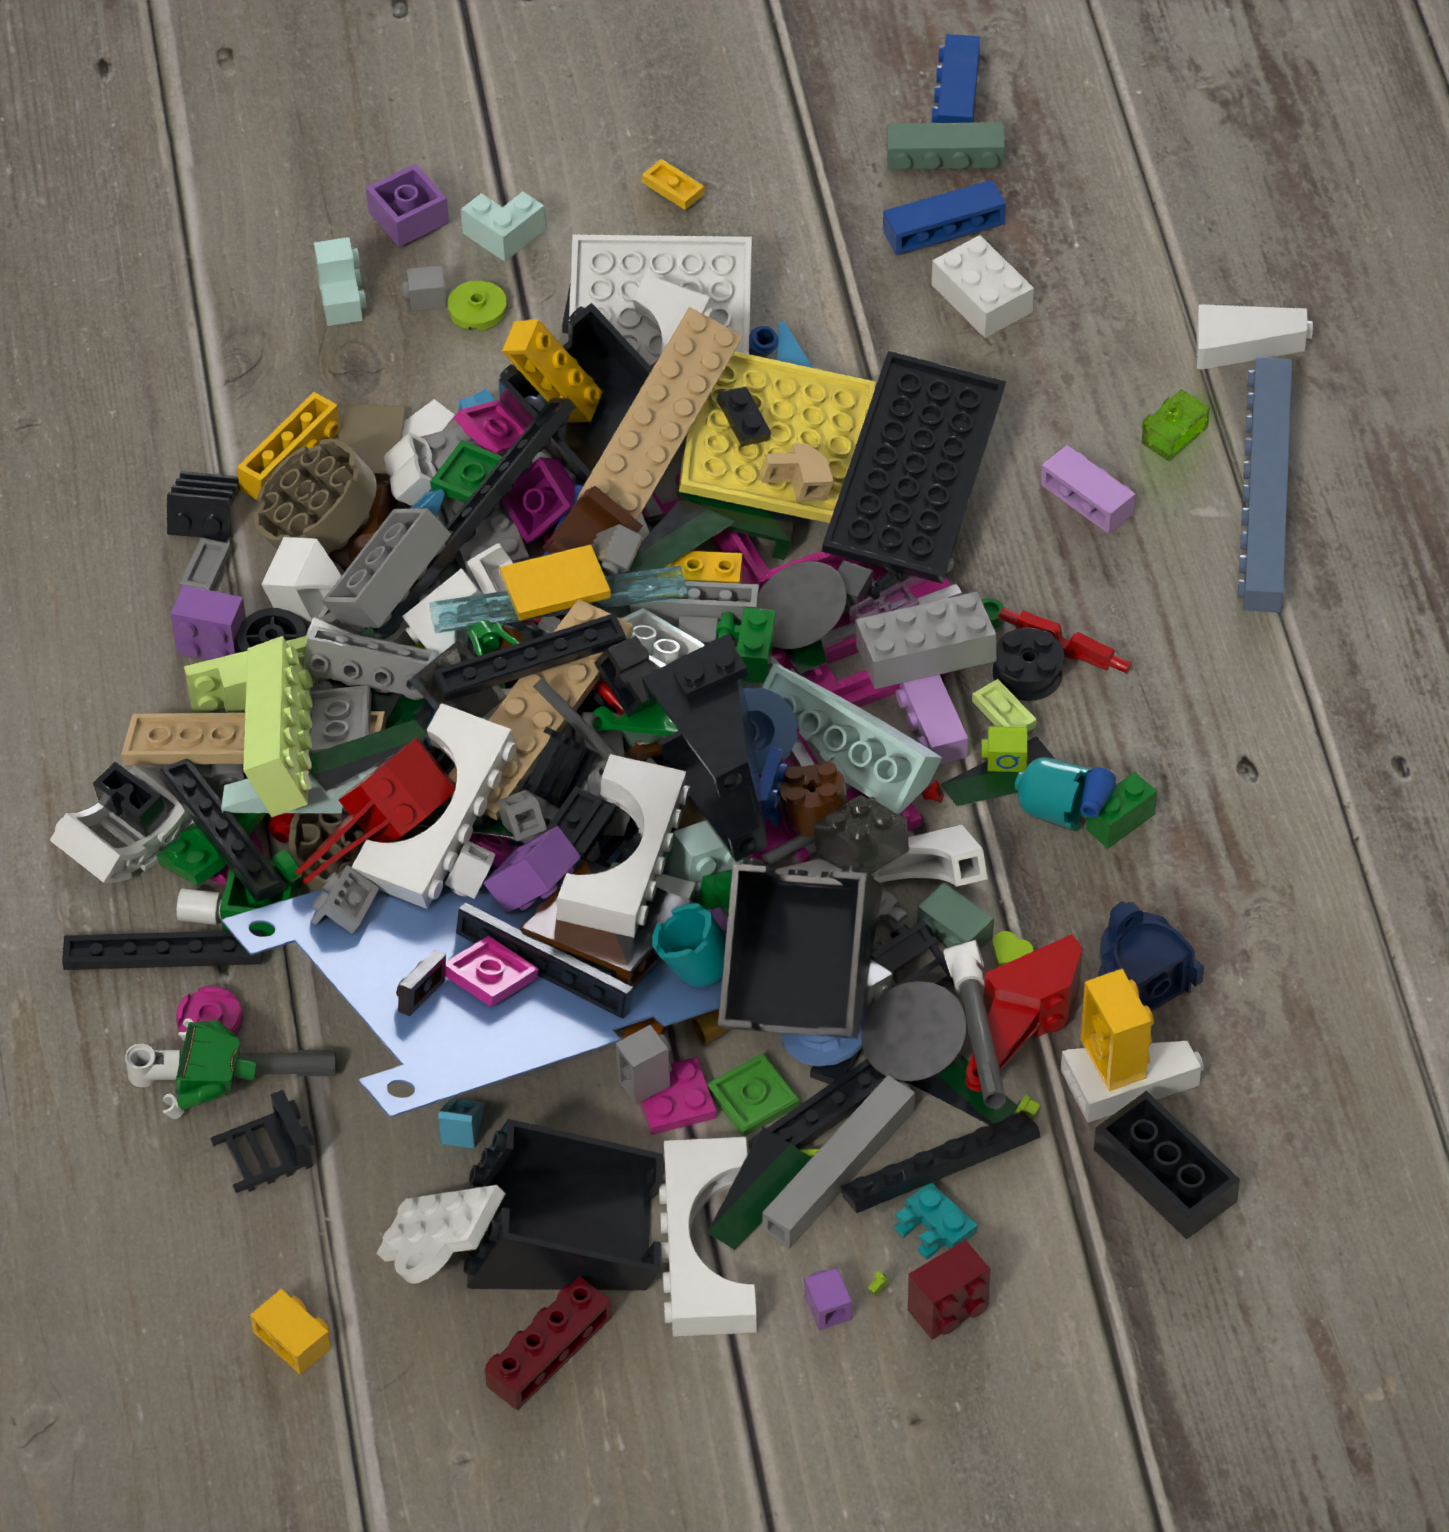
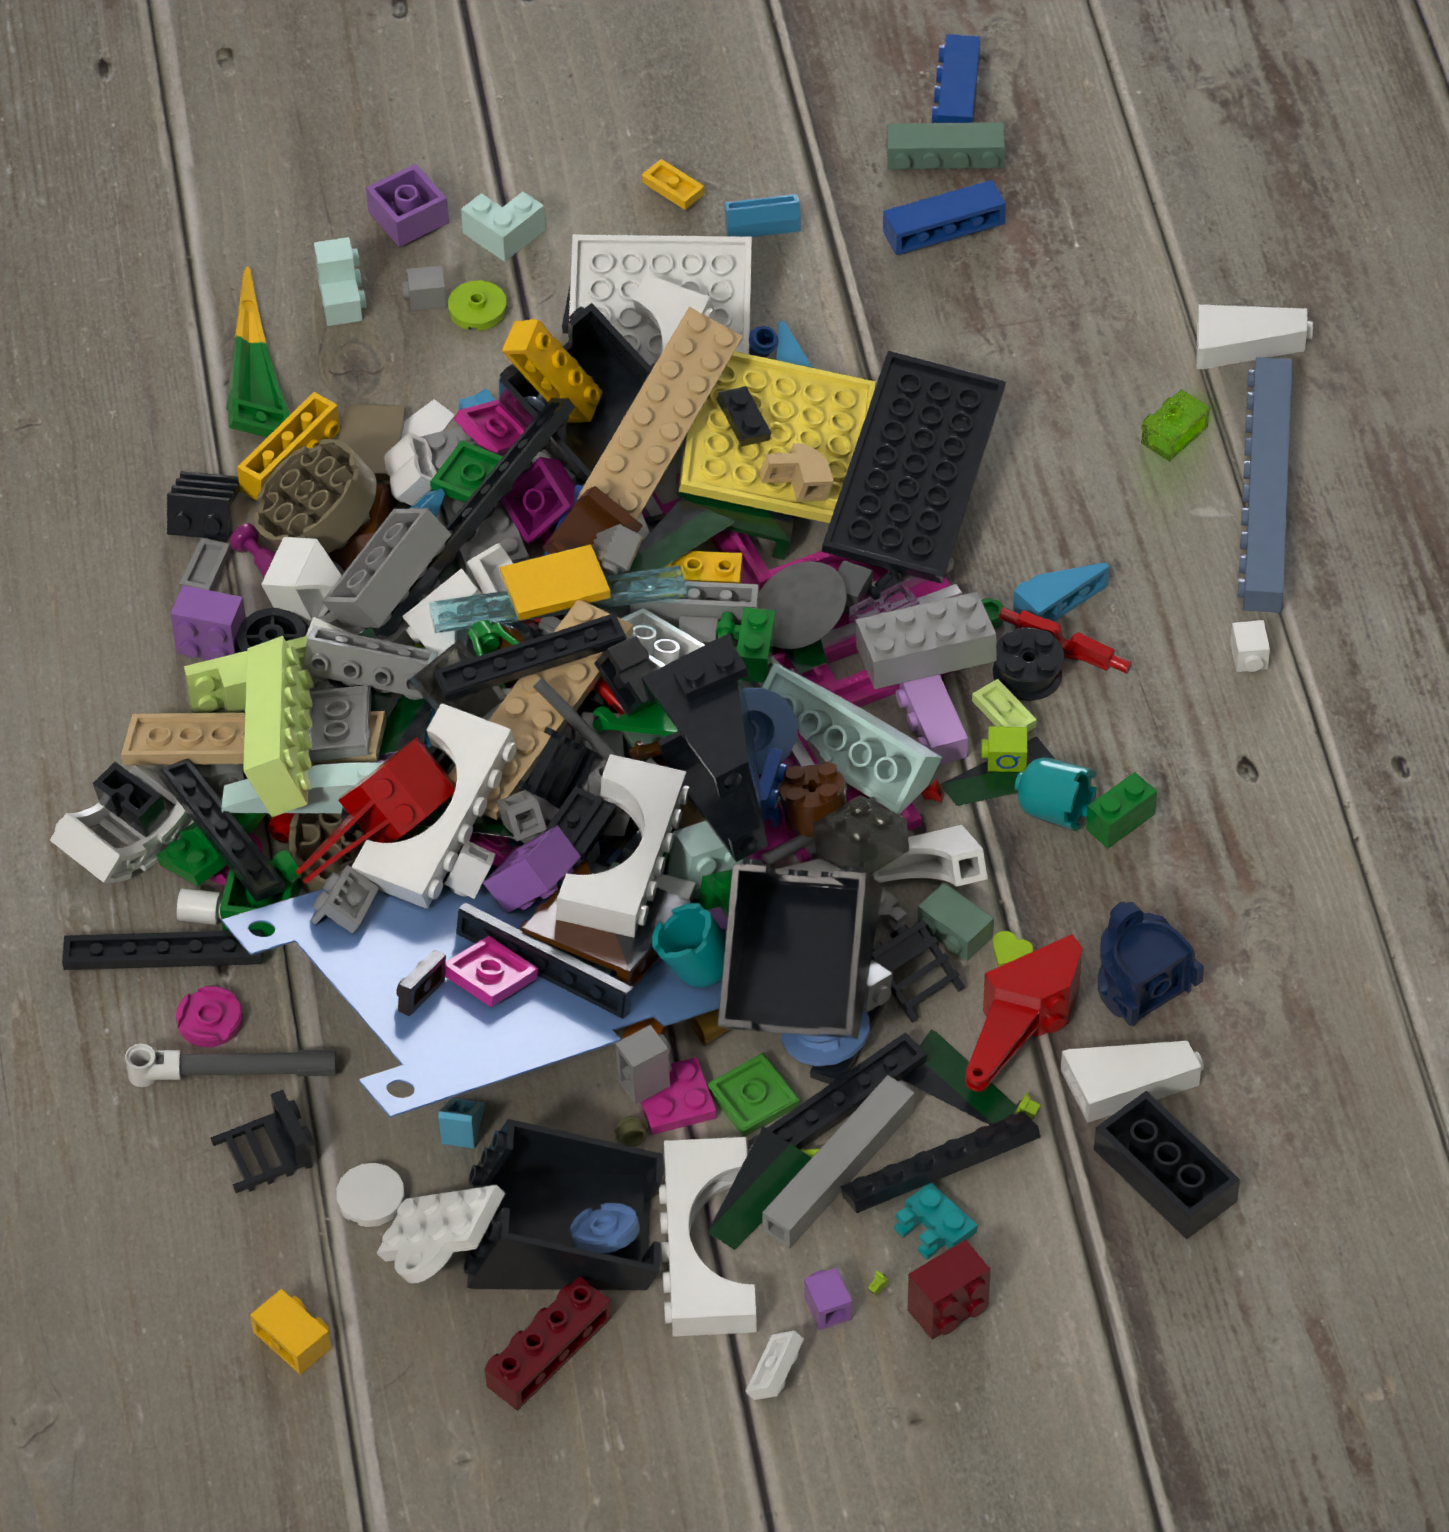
green torso [162,1018,258,1119] -> none
dark green sticker [309,719,428,792] -> none
flat silver sticker [861,981,967,1081] -> none
white brick [932,235,1034,338] -> none
dark grey piece [943,940,1006,1110] -> none
lavender brick [1041,445,1135,534] -> none
blue cone [1080,767,1117,817] -> none
yellow brick [1080,969,1154,1091] -> none
none -> green plate [226,266,290,437]
none -> magenta piece [229,523,276,578]
none -> white tile [336,1163,405,1227]
none -> medium blue tile [570,1203,640,1254]
none -> olive plate [614,1116,647,1147]
none -> dark azure piece [724,194,801,237]
none -> white plate [745,1331,804,1400]
none -> dark azure slope [1013,562,1110,622]
none -> white brick [1230,620,1270,672]

